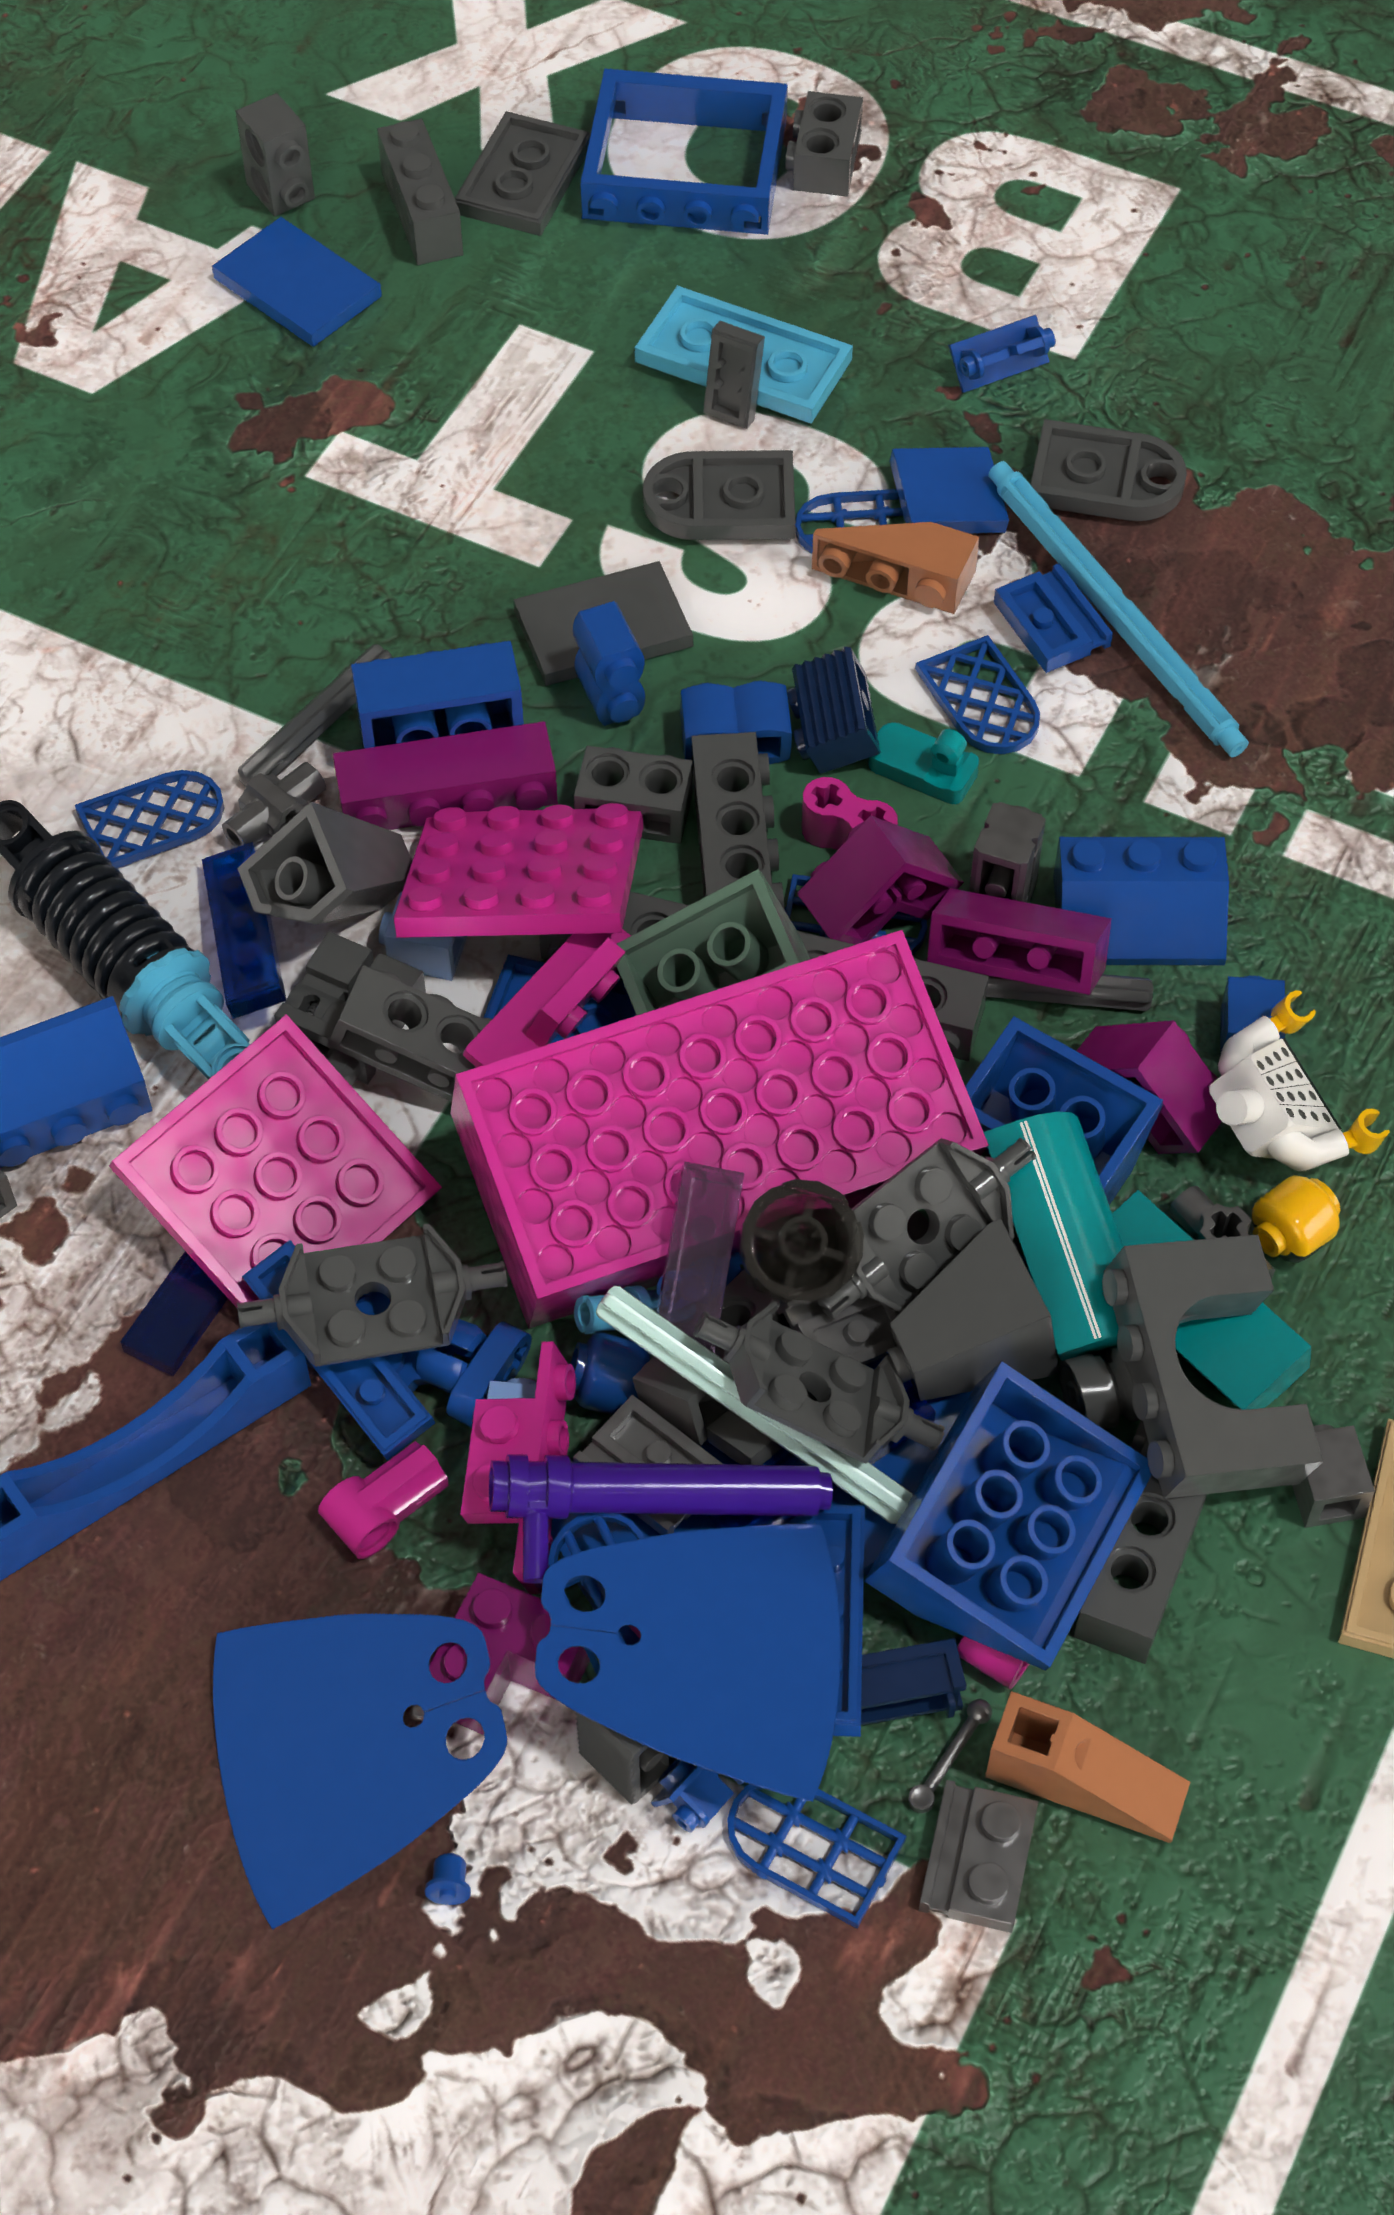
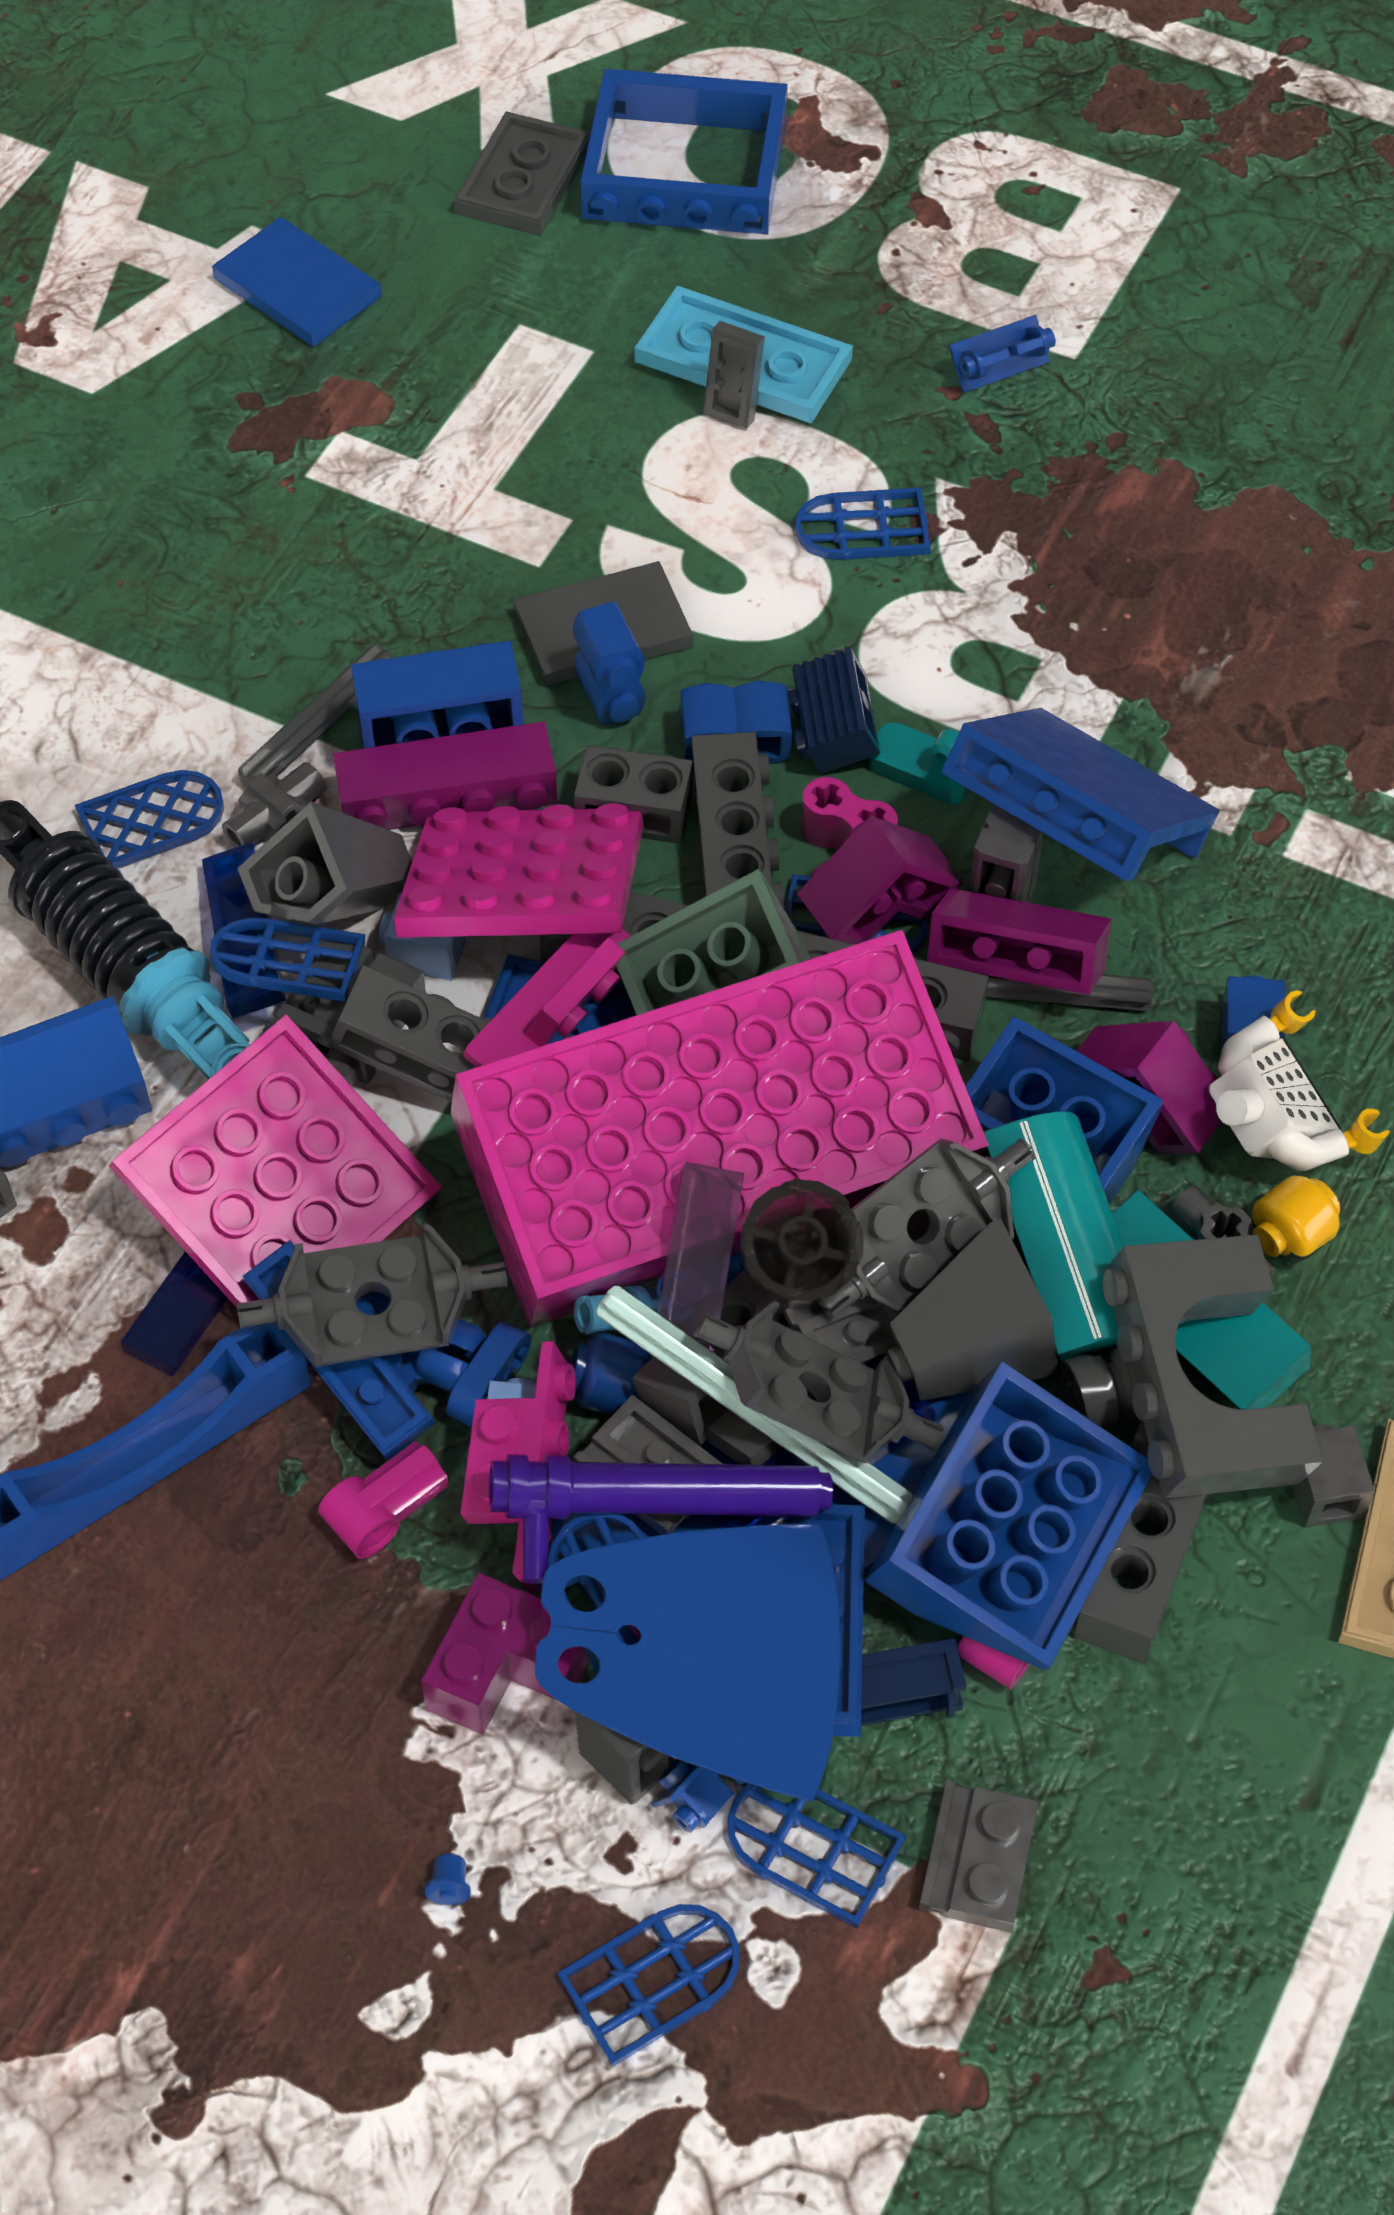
blue piece [213,1614,507,1929] -> none
dark grey brick [236,93,315,217] -> none
dark grey brick [377,119,463,265] -> none
dark grey plate [643,450,796,540] -> none
dark grey brick [786,91,863,197] -> none
nougat slope [812,522,979,614] -> none
blue tile [889,447,1009,534] -> none
flat silver hinge [909,1699,992,1813] -> none
blue window [915,635,1040,754] -> none
nougat slope [985,1691,1190,1844] -> none
medium azure piece [988,461,1249,757] -> none
blue plate [994,563,1113,673] -> none
dark grey plate [1031,419,1187,521] -> none
blue slope [1053,837,1229,965] -> none
none -> blue window [210,918,365,1002]
none -> blue window [557,1904,740,2067]
none -> blue panel [941,707,1220,881]

